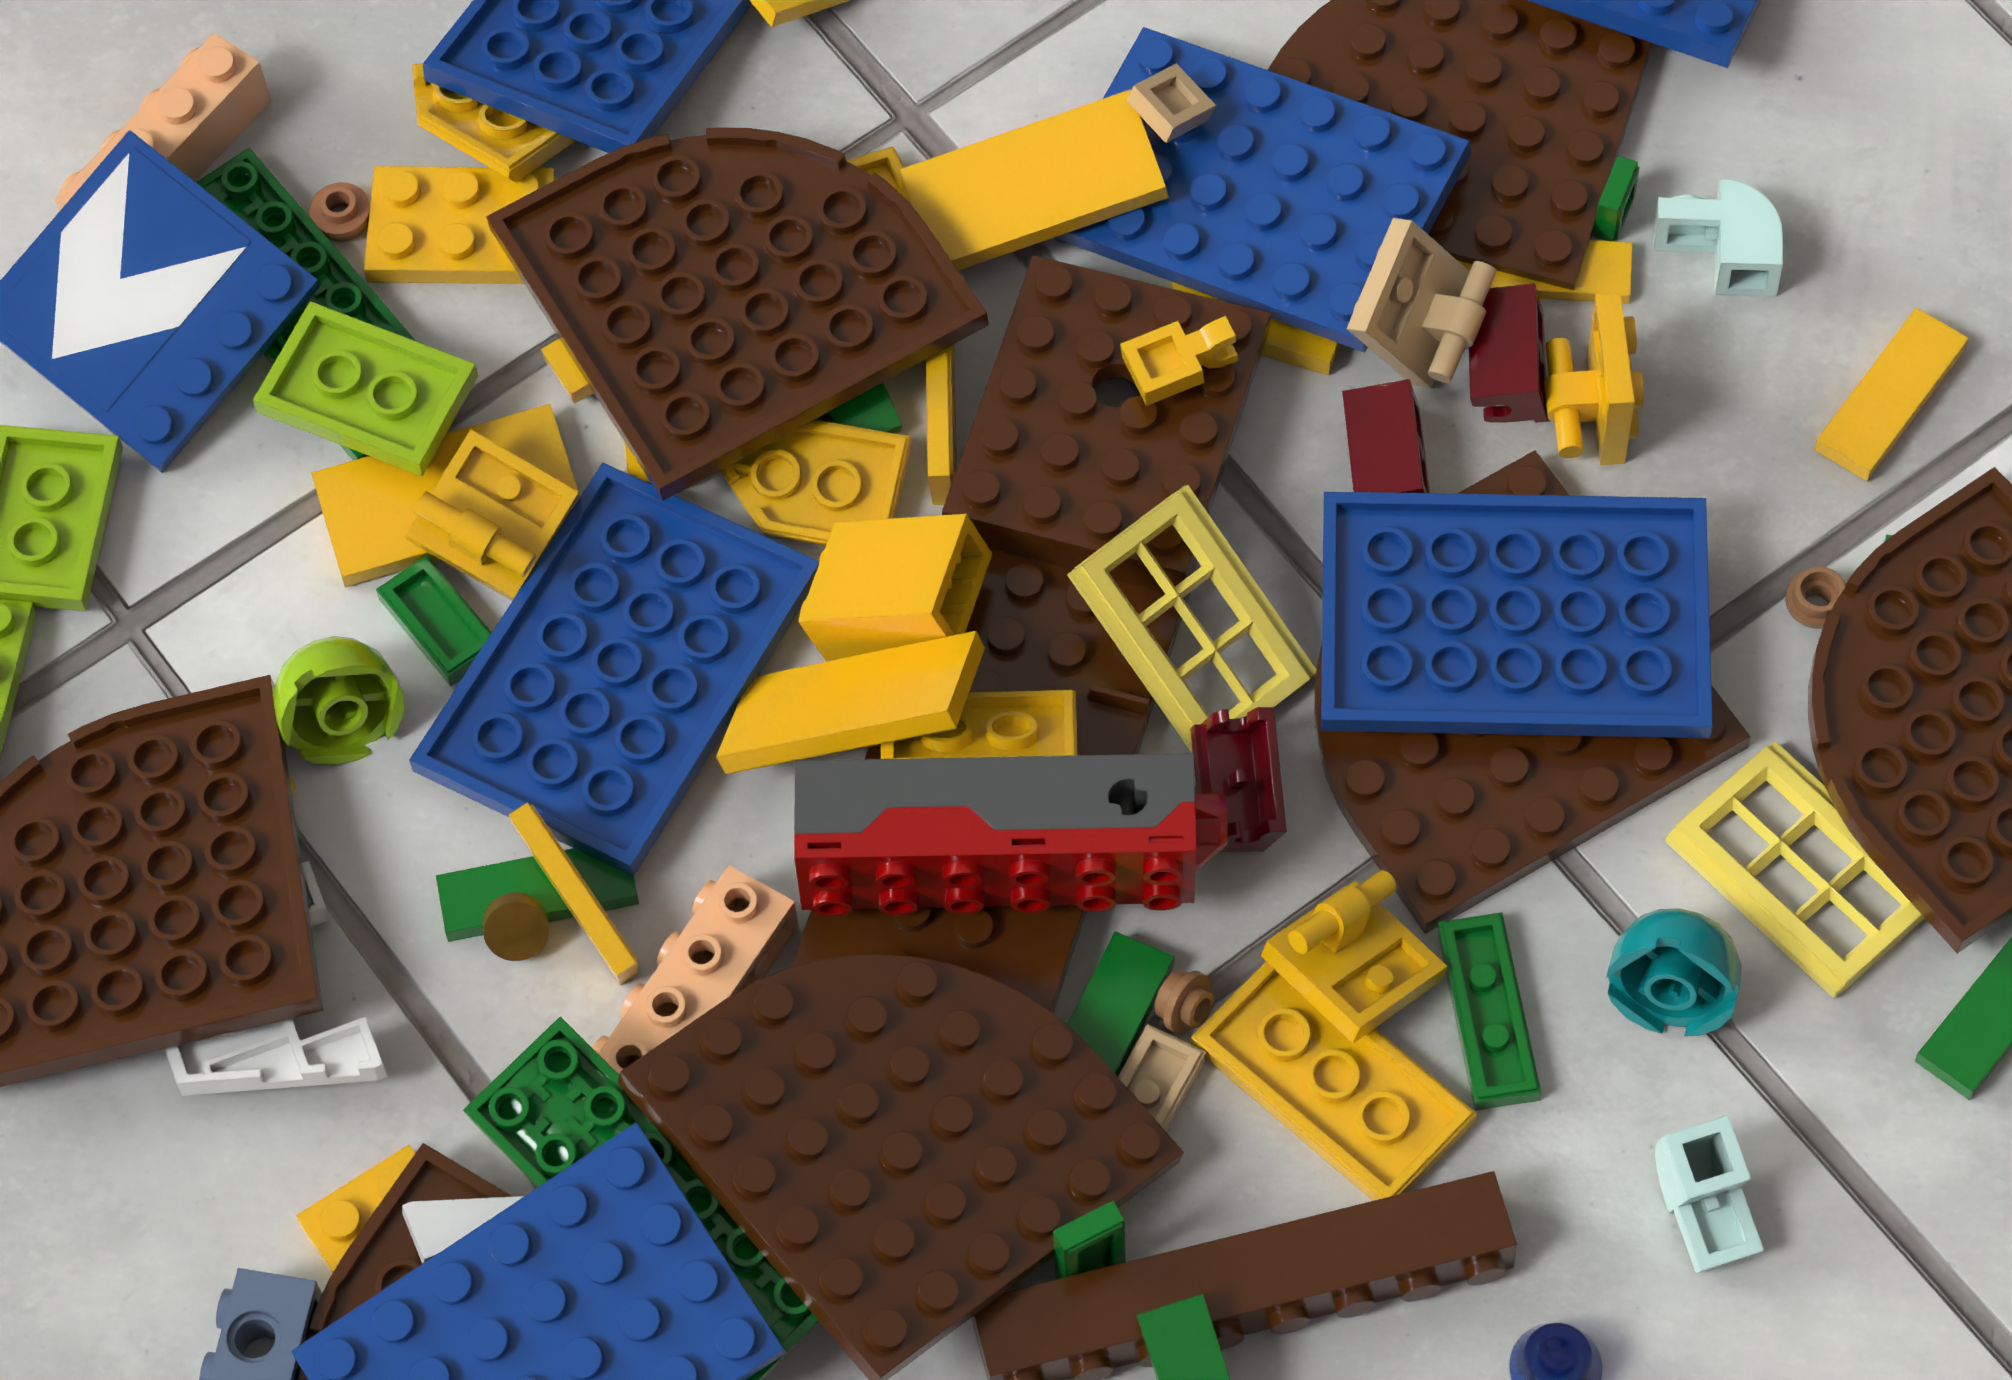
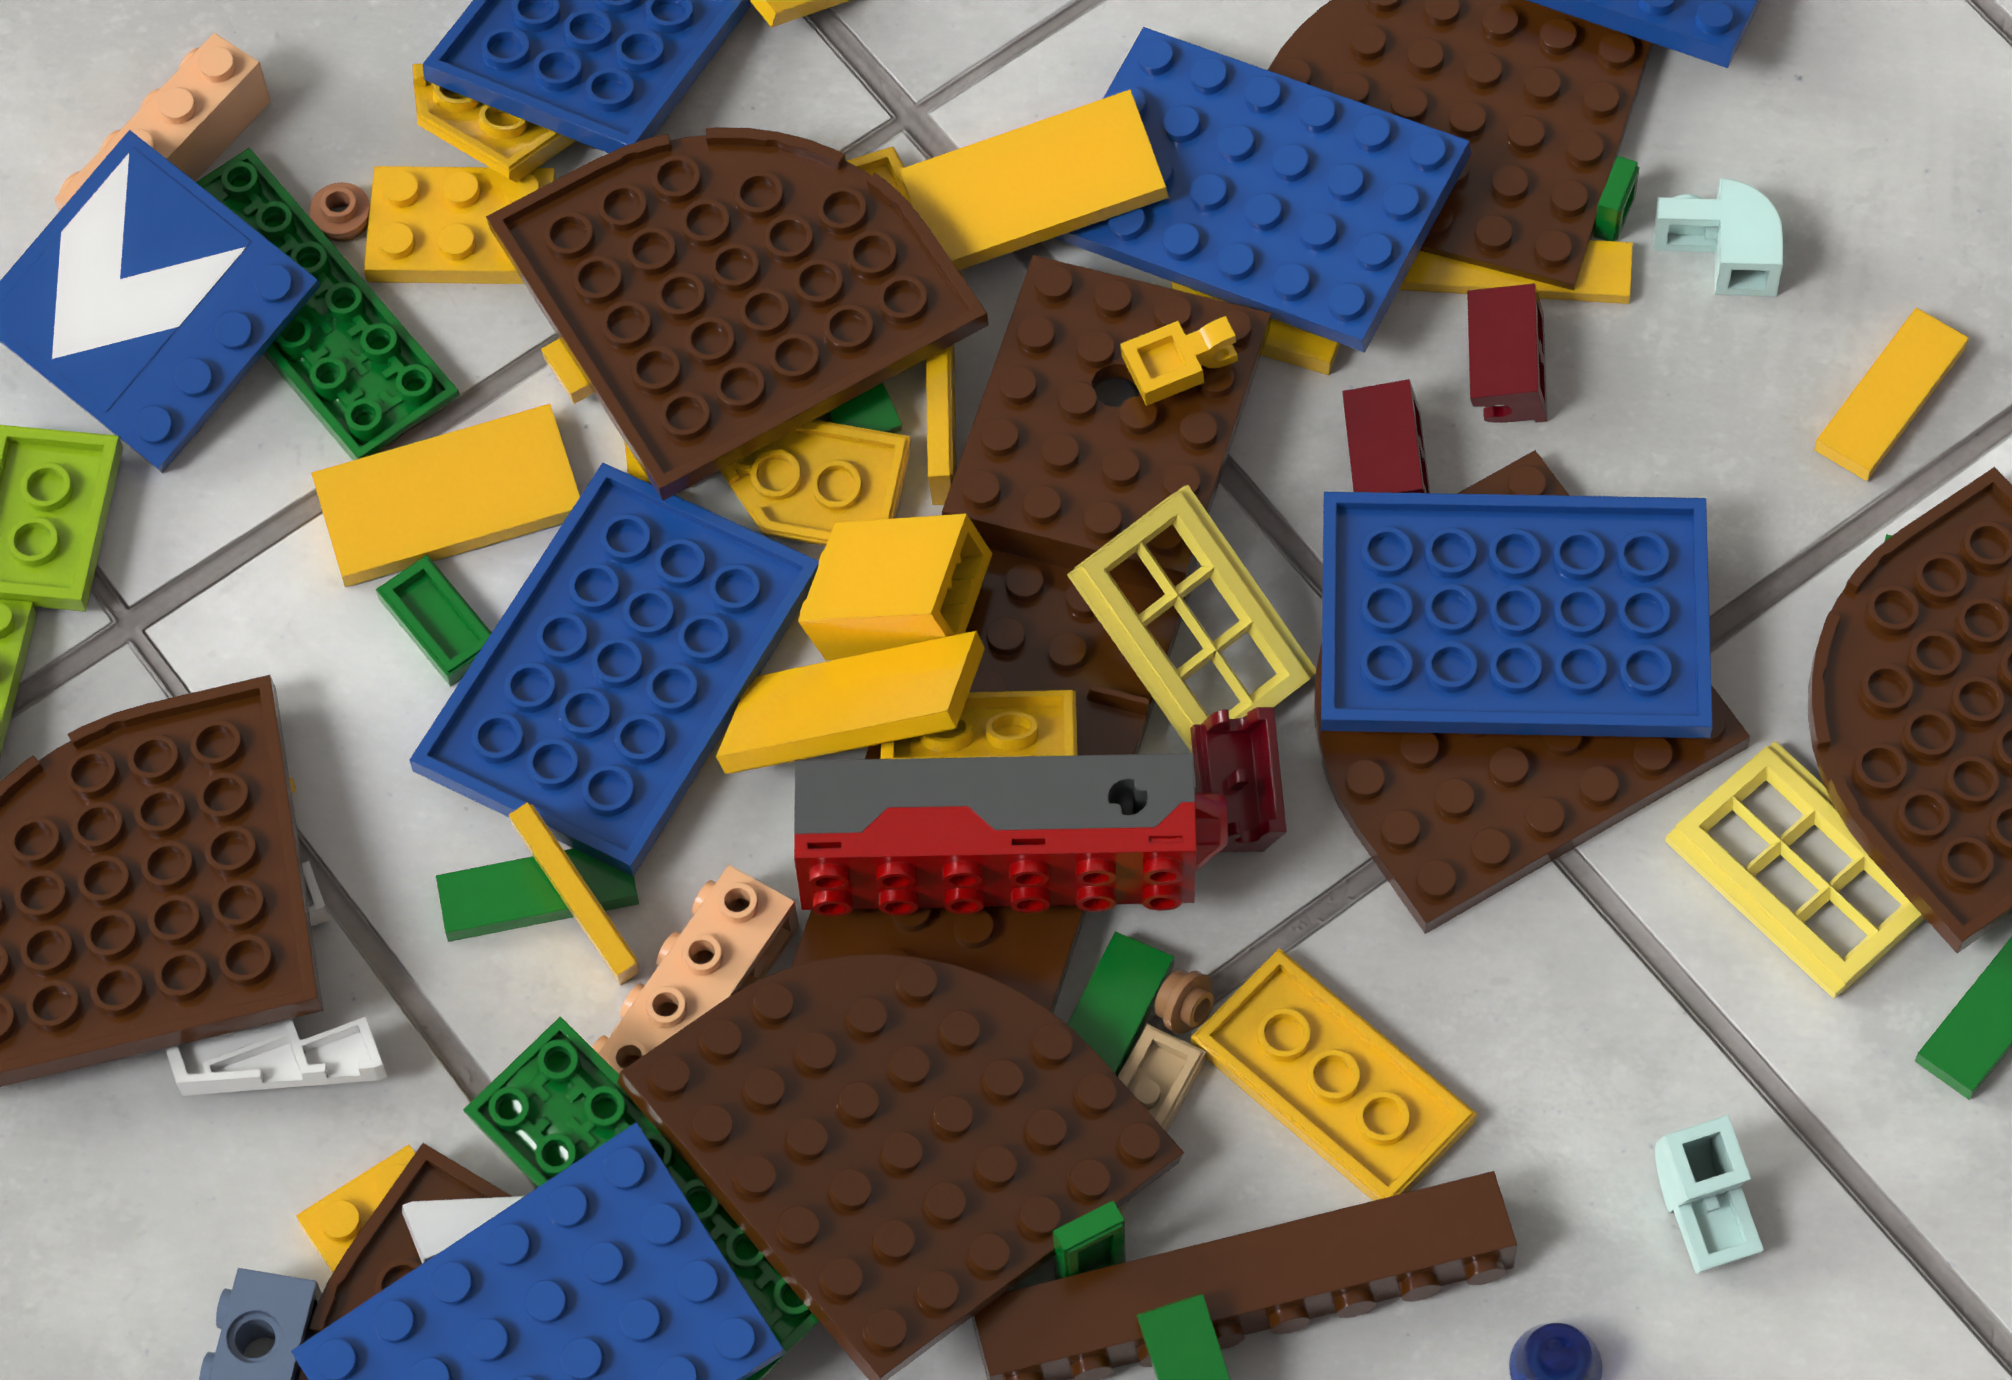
lime plate [253,301,478,476] -> none
lime cylinder [273,636,405,765] -> none
yellow plate [405,429,579,601] -> none
pearl gold tile [483,892,549,961] -> none
tan plate [1127,63,1216,143] -> none
yellow plate [1261,870,1448,1043] -> none
tan plate [1346,218,1497,388] -> none
green tile [1437,912,1541,1111] -> none
yellow plate [1544,293,1644,465] -> none
teal cylinder [1606,908,1742,1036] -> none
medium nougat plate [1785,566,1846,629] -> none

